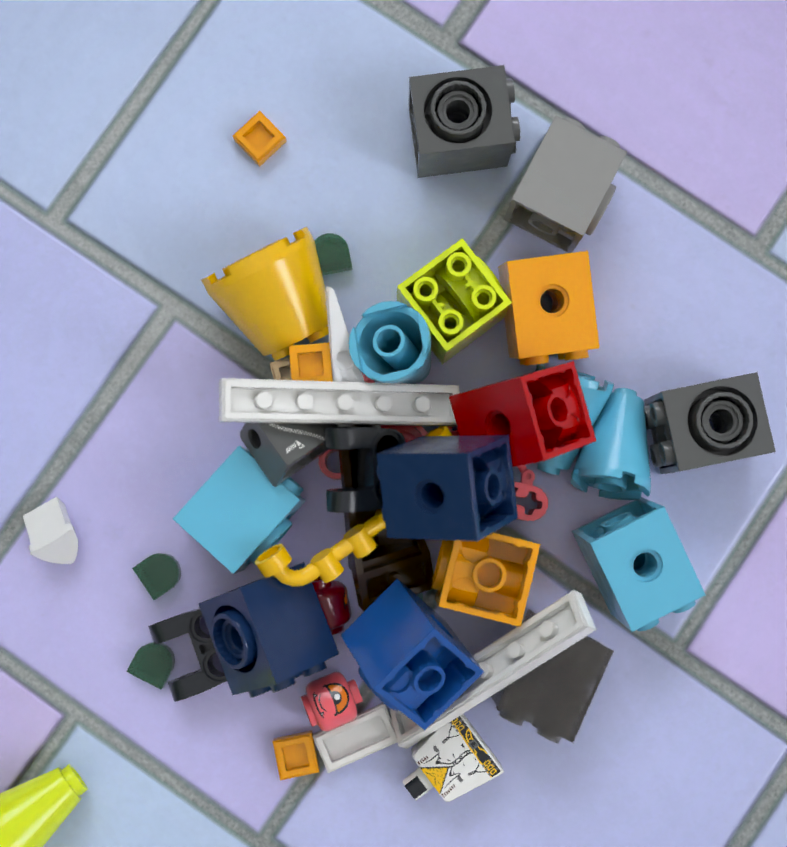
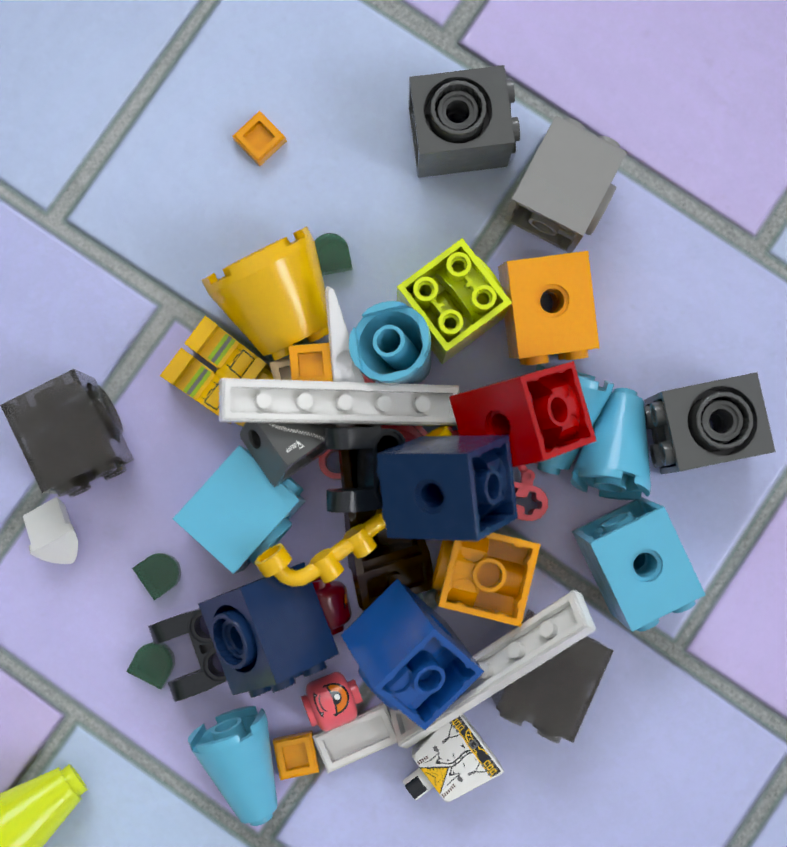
none -> clear smoke brick [0,369,134,498]
none -> yellow hips [160,315,274,427]
none -> medium azure cone [188,706,278,826]

